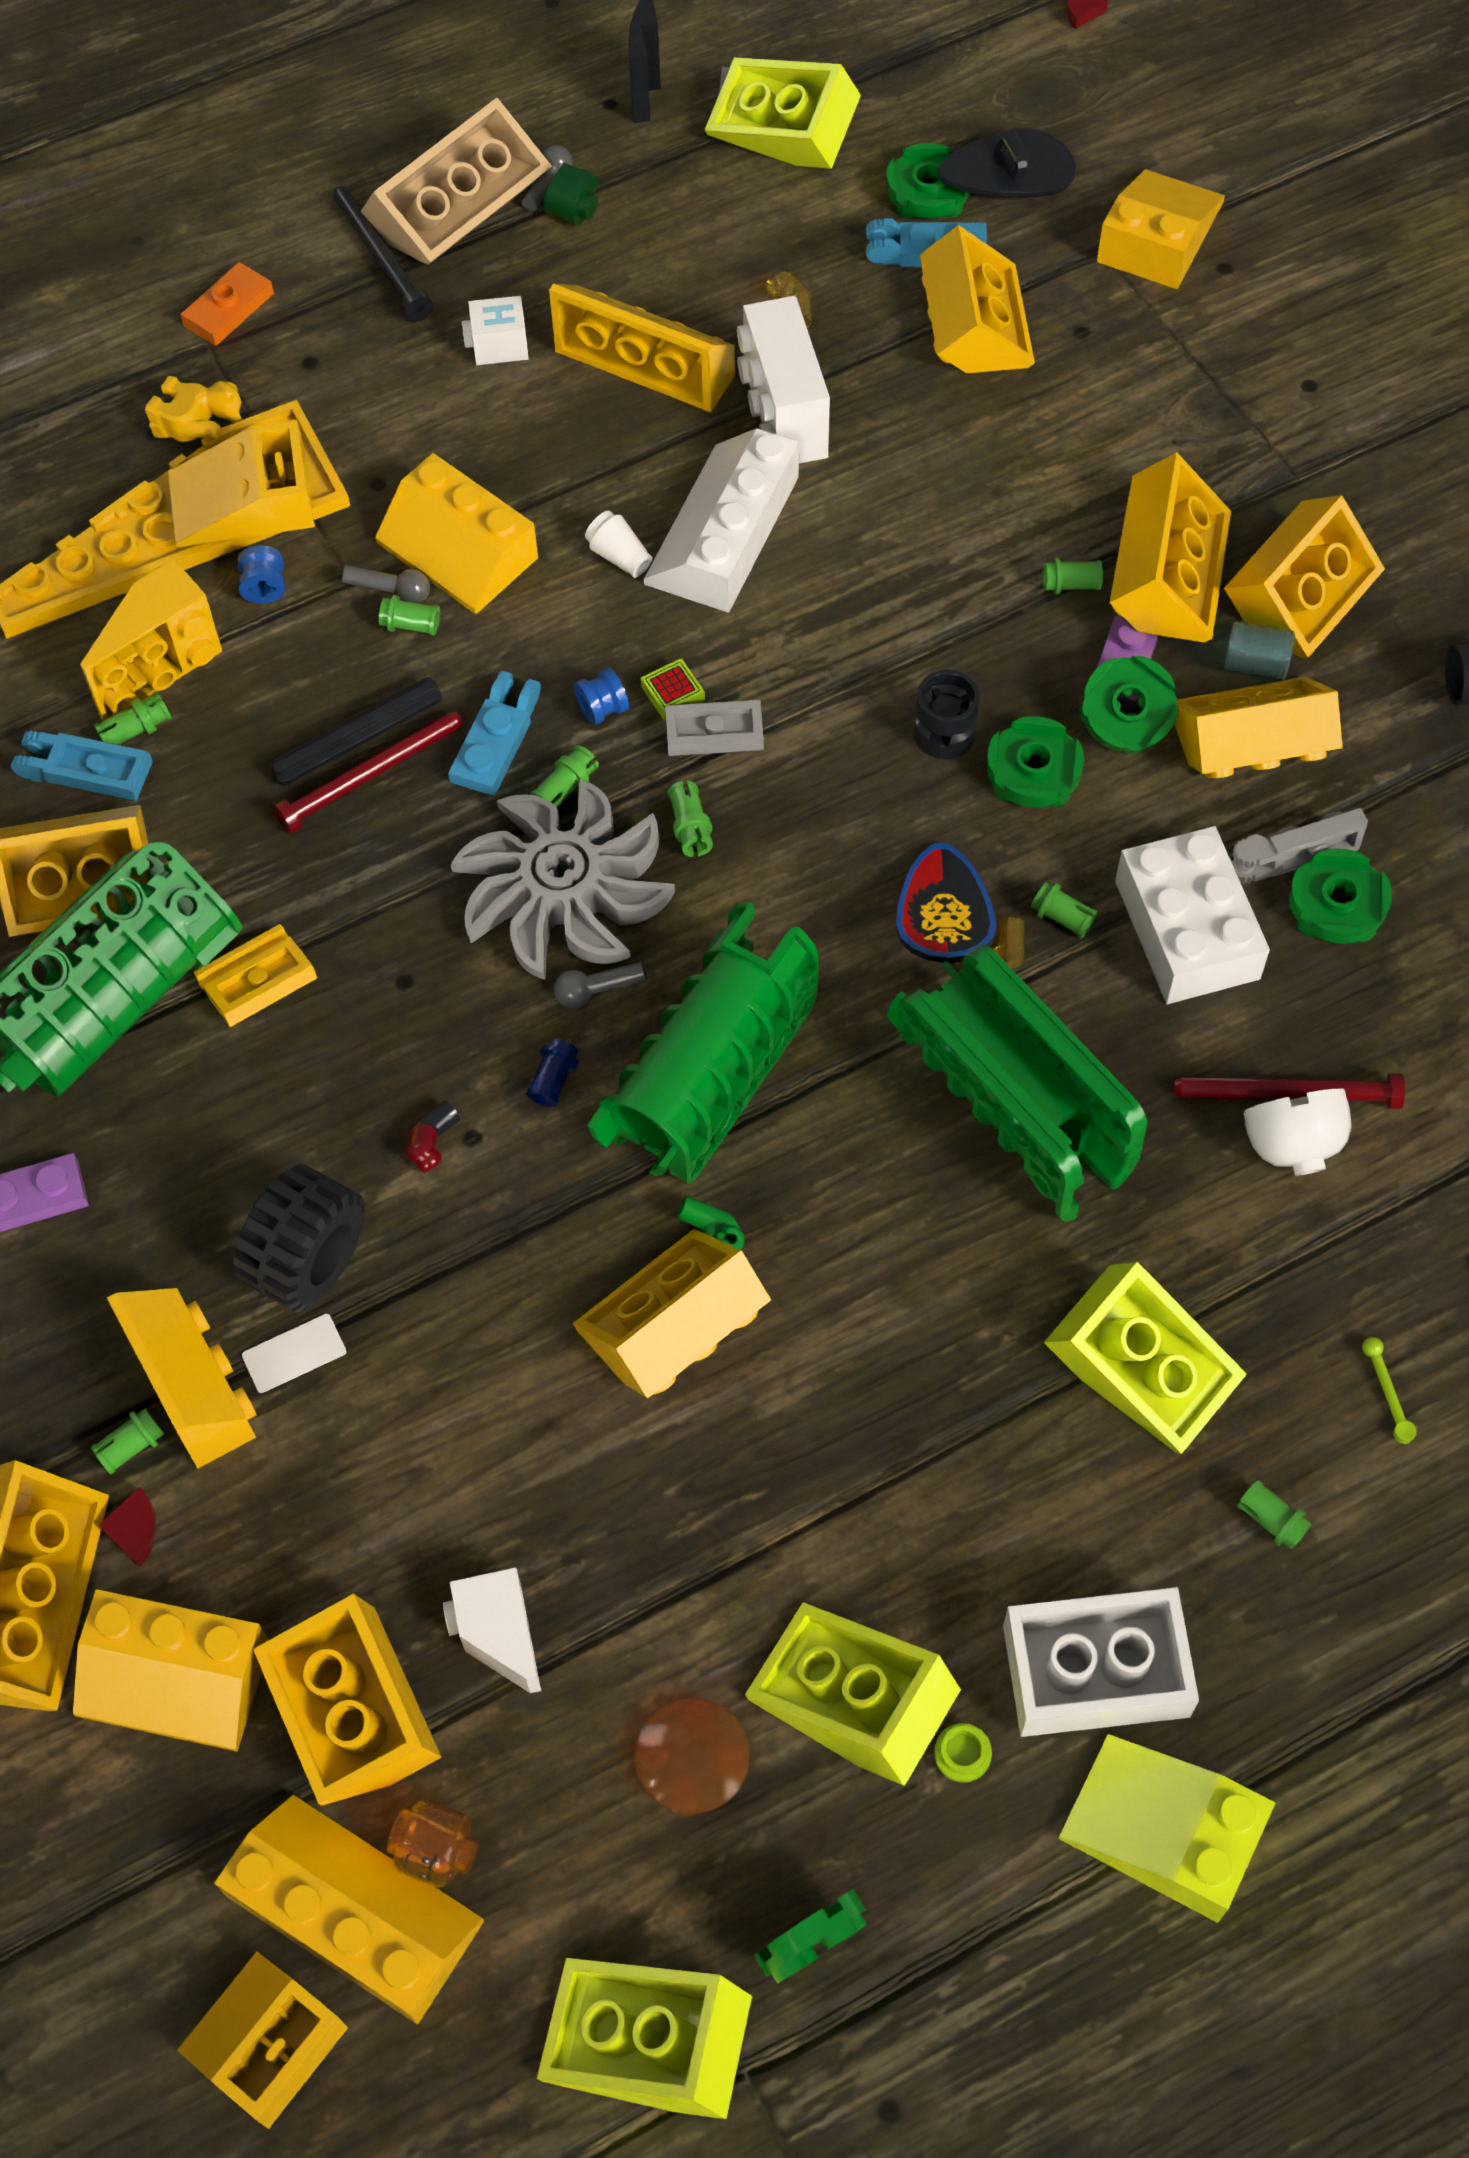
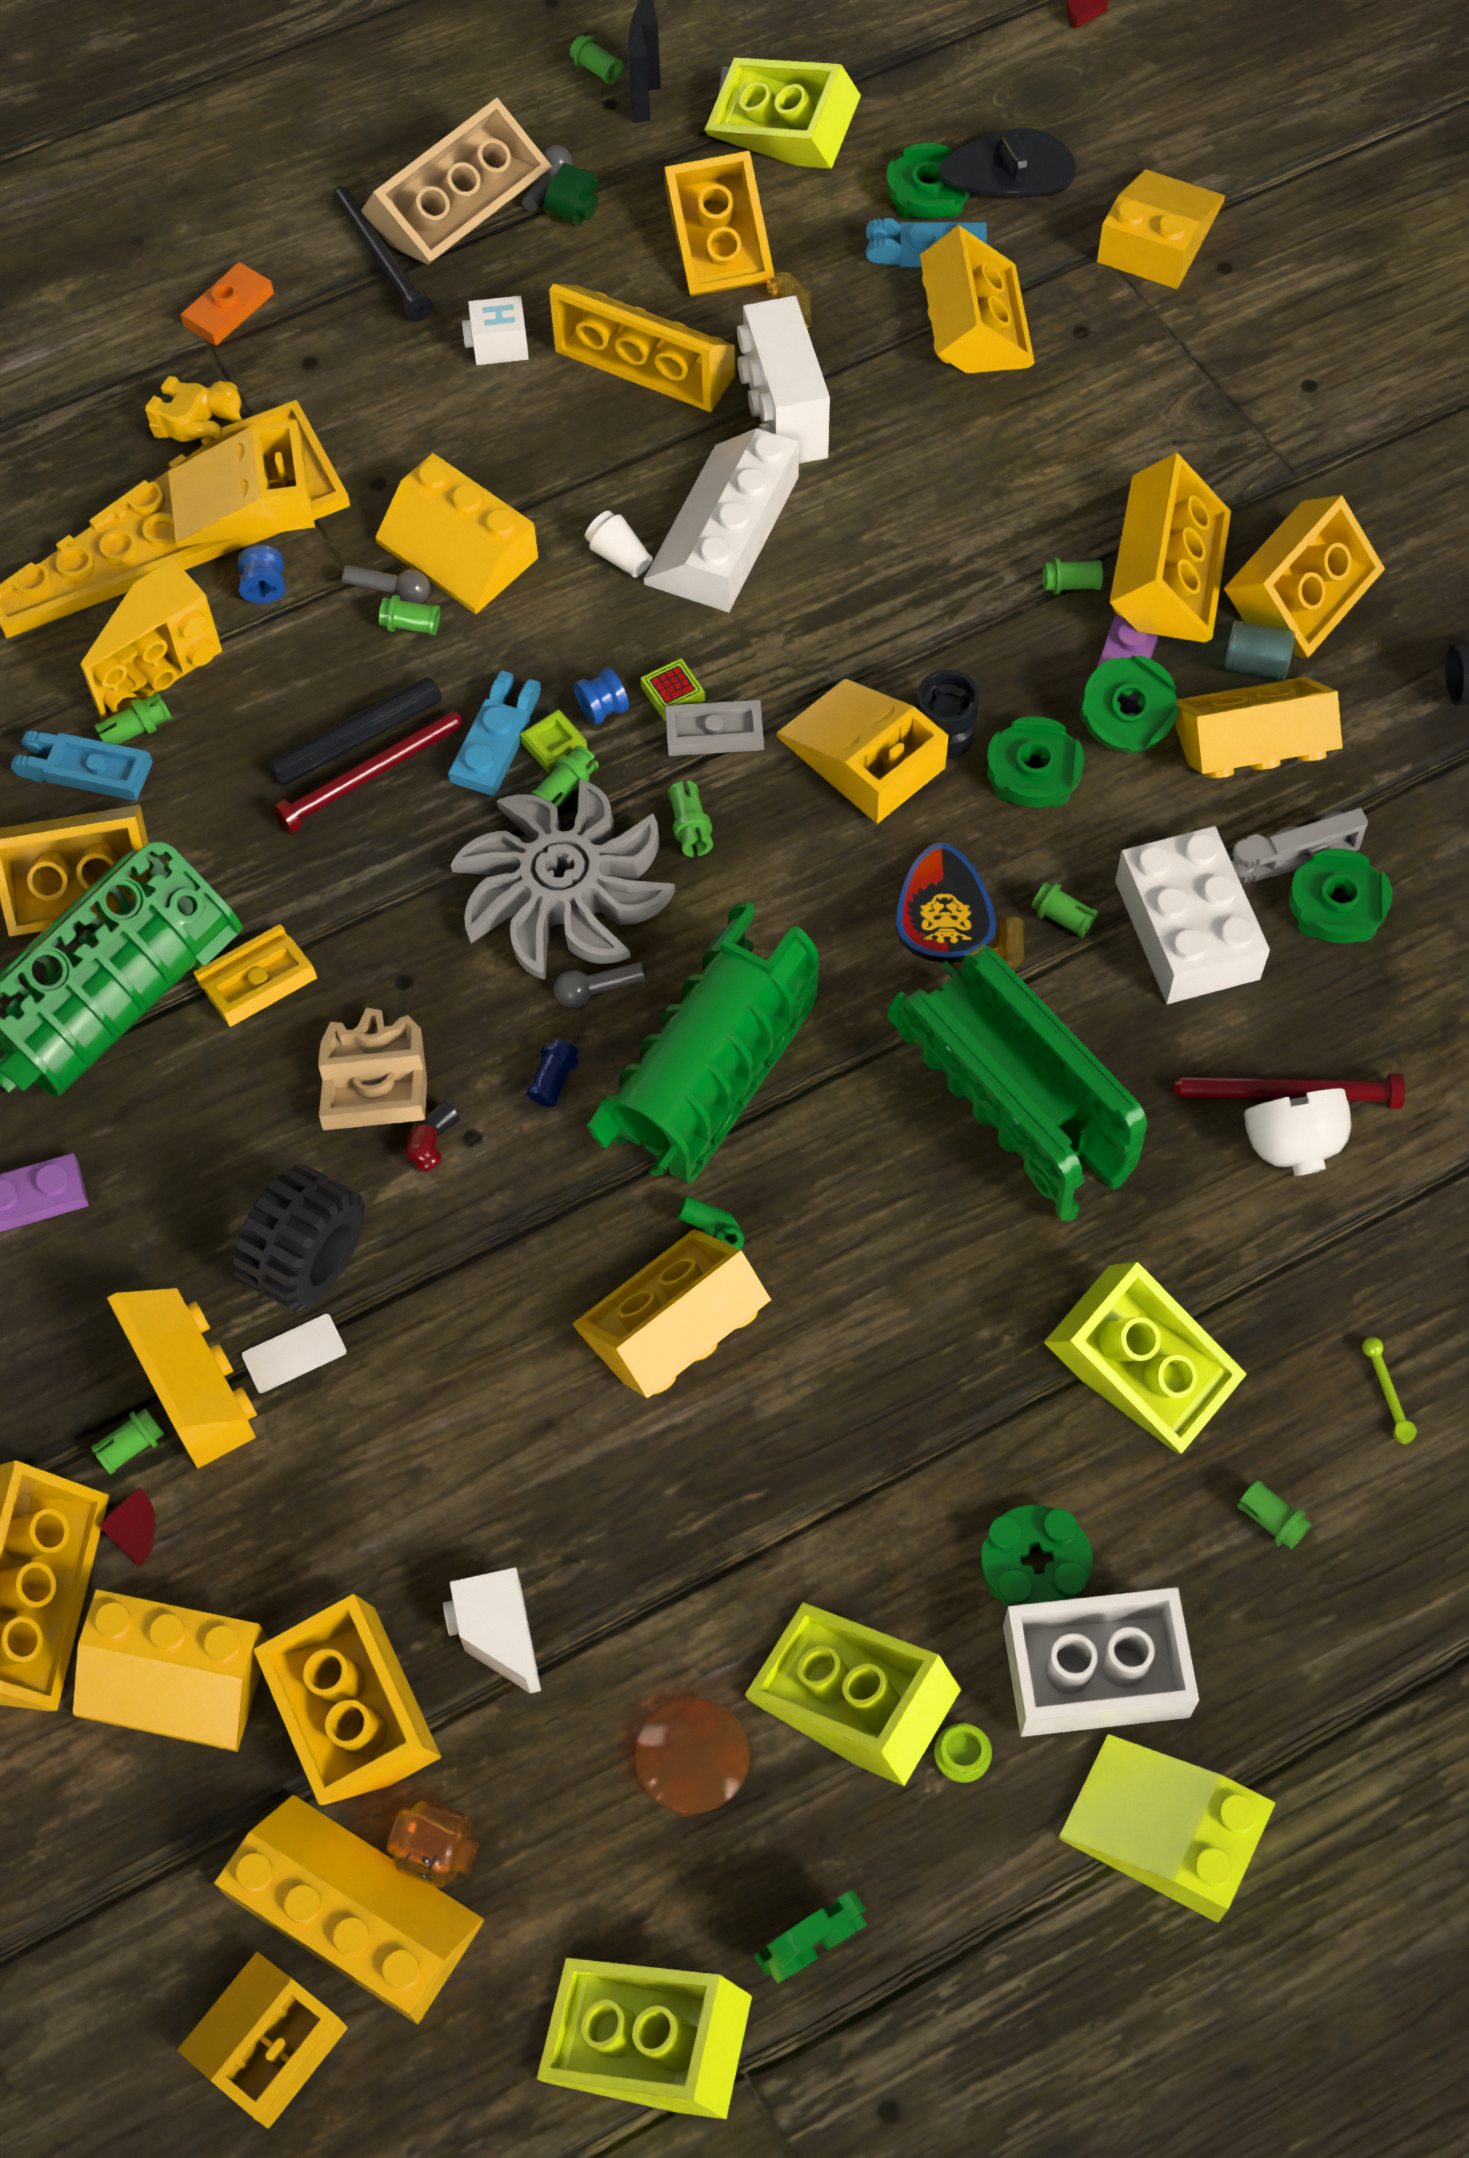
none -> tan plate [318,1007,427,1131]
none -> lime tile [520,710,588,774]
none -> bright green pin [570,35,624,84]
none -> yellow slope [665,151,775,297]
none -> yellow slope [777,679,949,824]
none -> green plate [980,1505,1093,1606]

